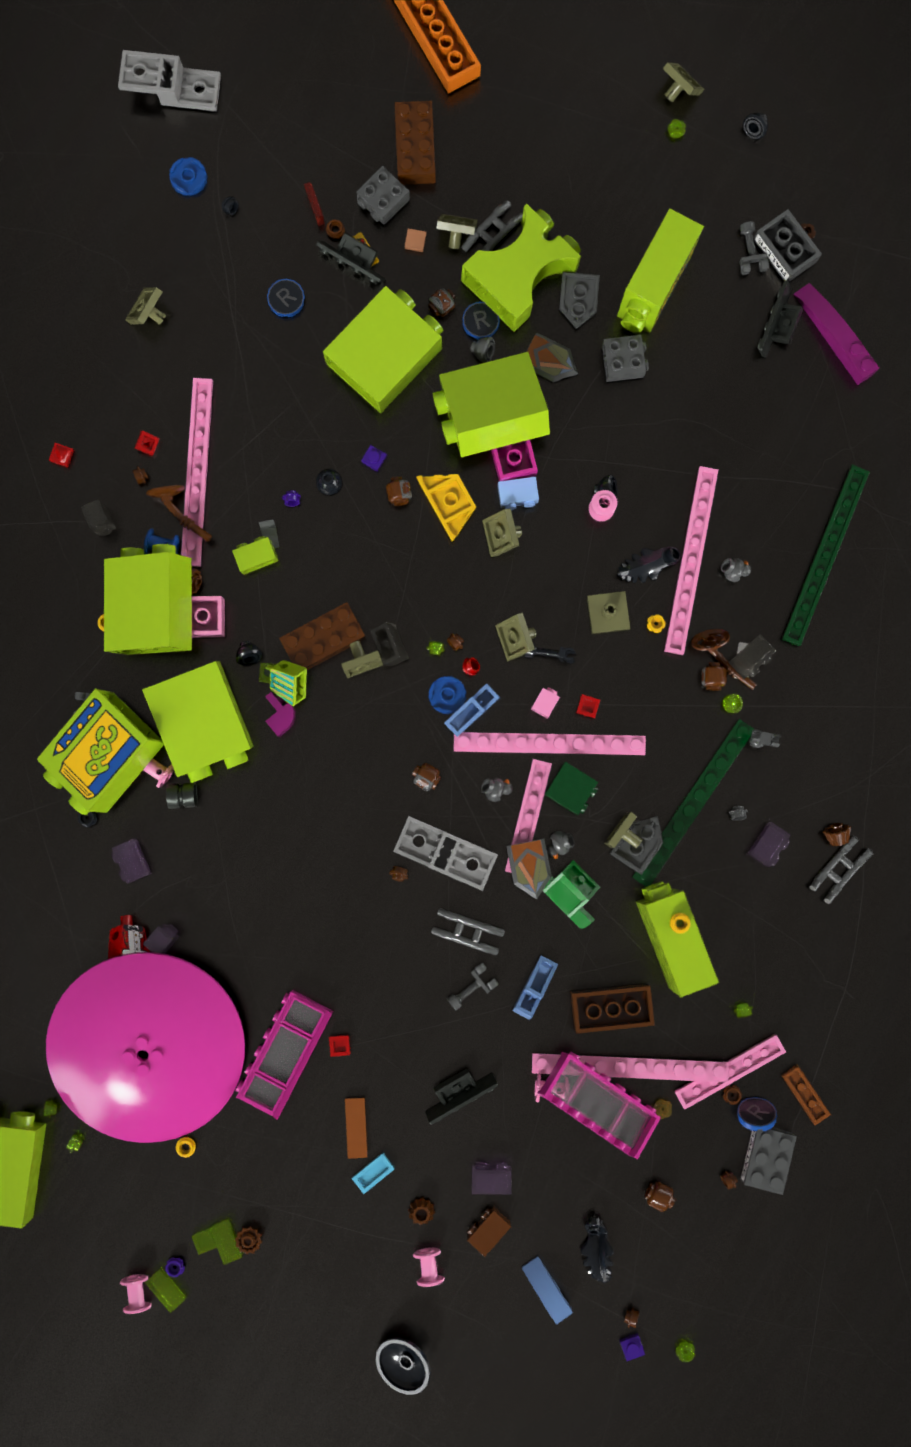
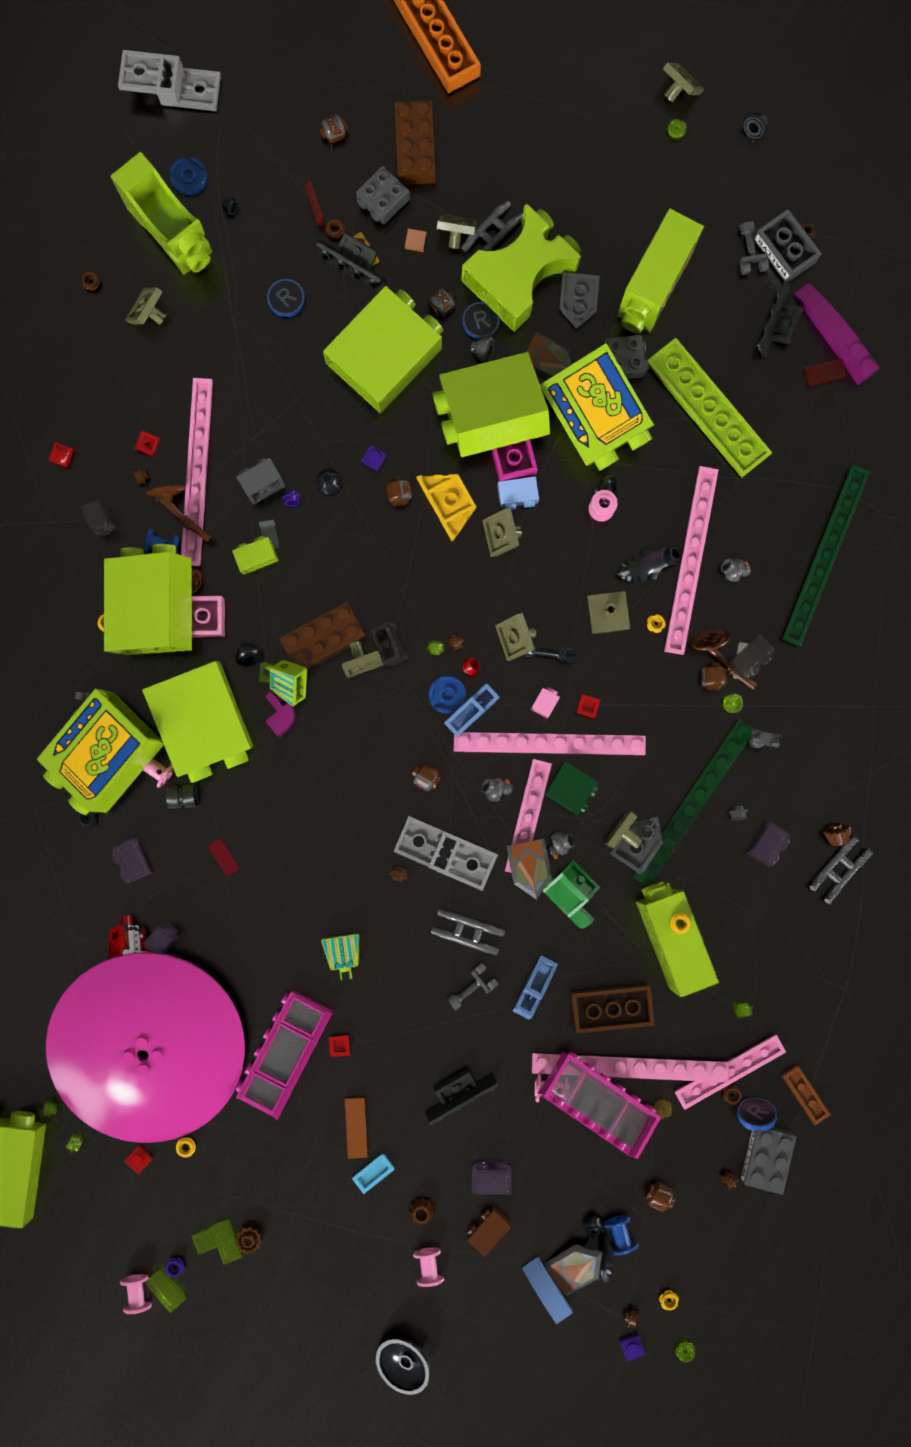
none -> reddish brown plate [82,272,100,291]
none -> lime brick [110,152,212,275]
none -> red plate [124,1145,153,1174]
none -> dark red sticker [208,838,240,877]
none -> dark grey brick [236,458,285,505]
none -> head [319,114,348,143]
none -> torso [321,933,360,980]
none -> brick [540,343,655,471]
none -> tile [544,1244,603,1296]
none -> blue hose [603,1215,638,1255]
none -> lime plate [648,338,772,478]
none -> yellow plate [659,1290,679,1310]
none -> clear red tile [804,358,846,387]

